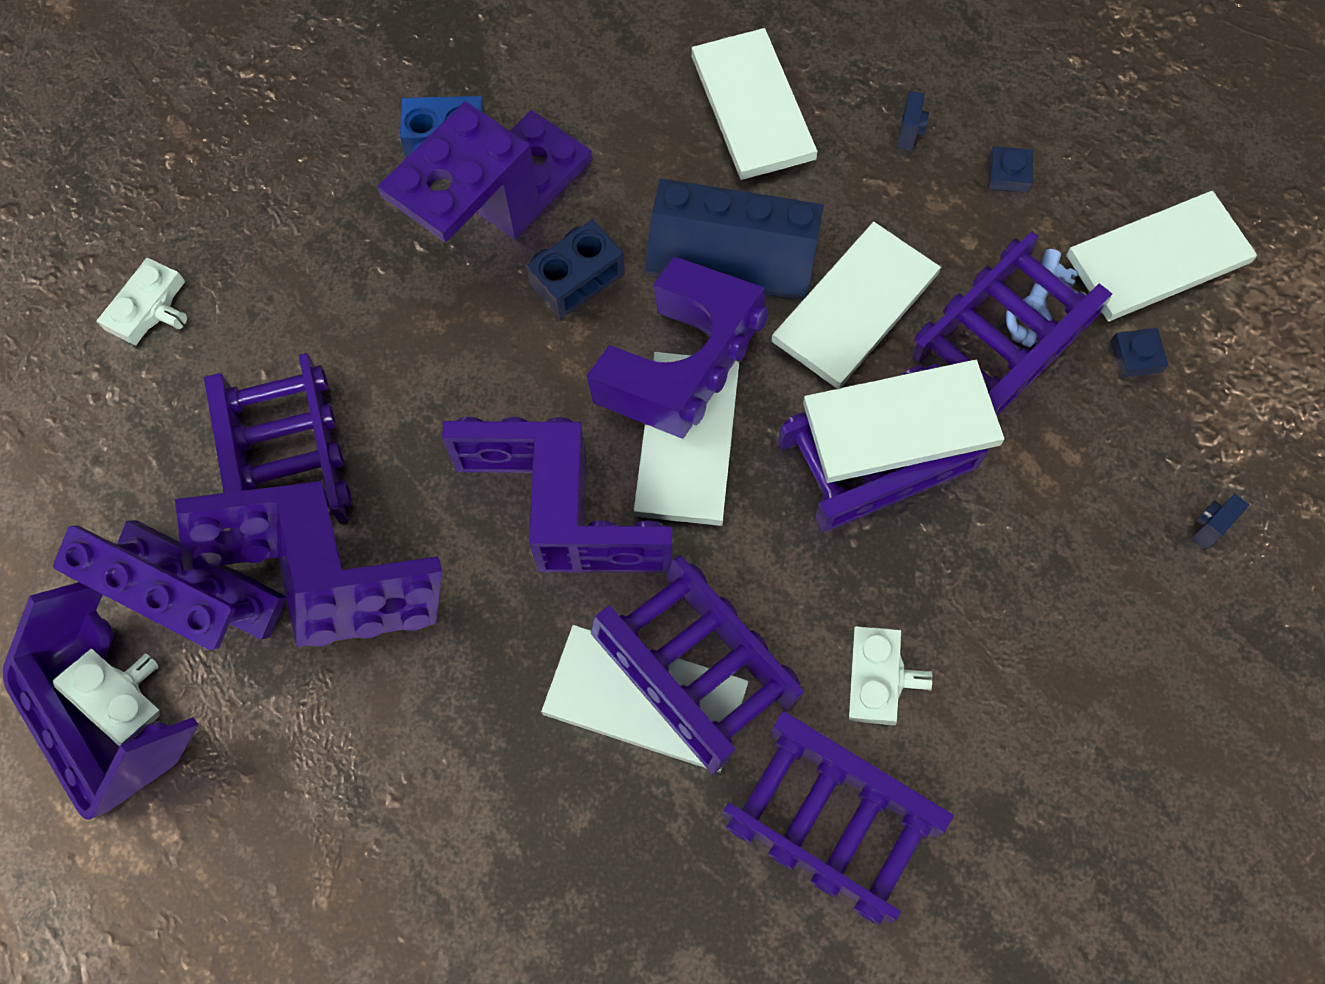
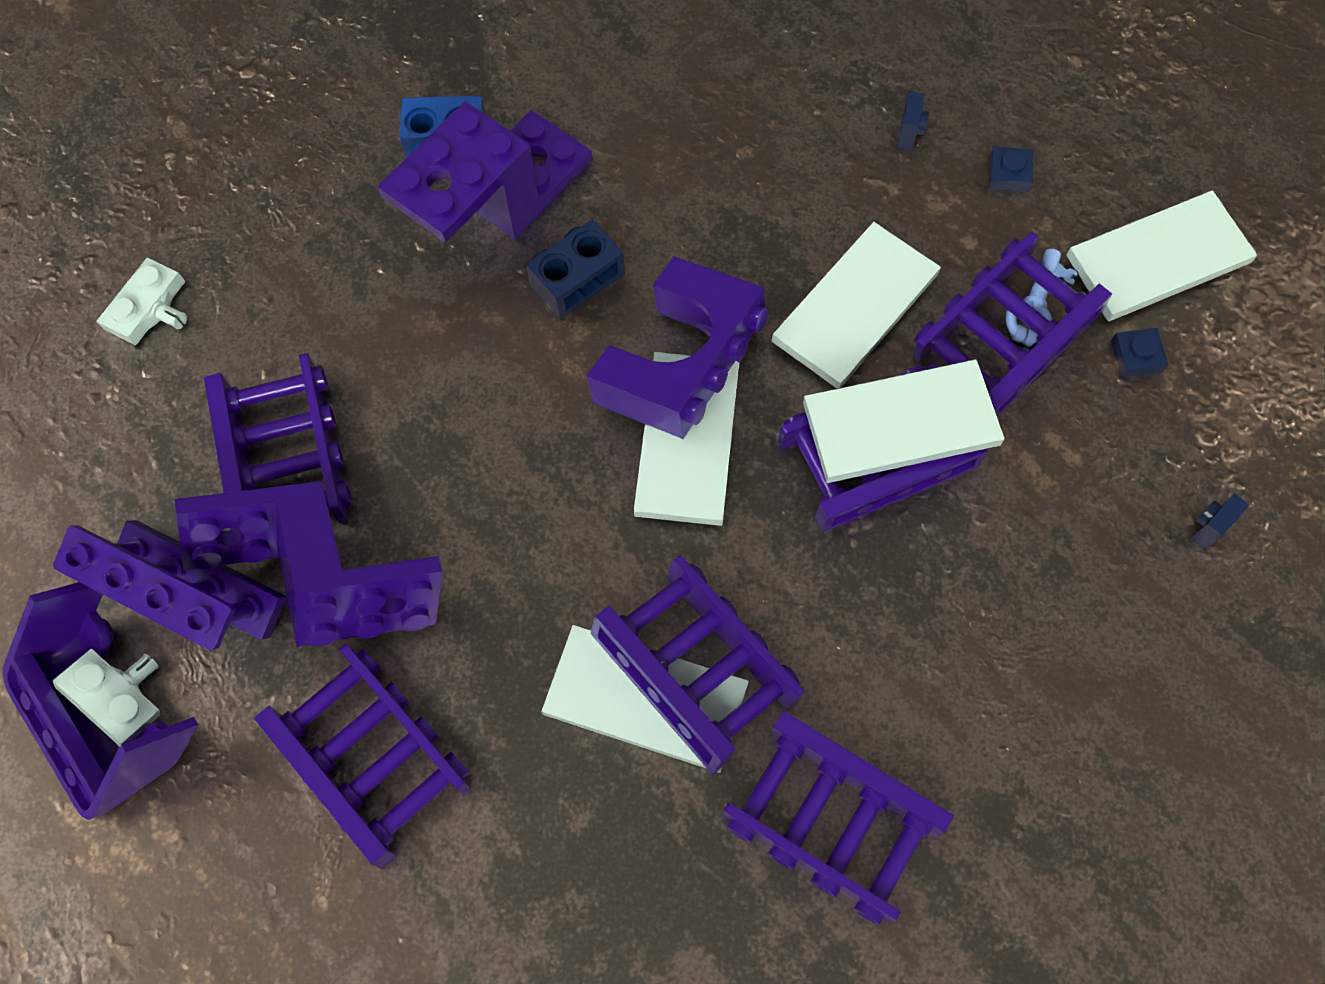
dark purple bracket [442,417,672,573] -> none
dark blue slope [645,178,824,301] -> none
light aqua tile [691,28,818,180] -> none
light aqua plate [849,627,932,726] -> none
none -> dark purple fence [254,643,471,869]

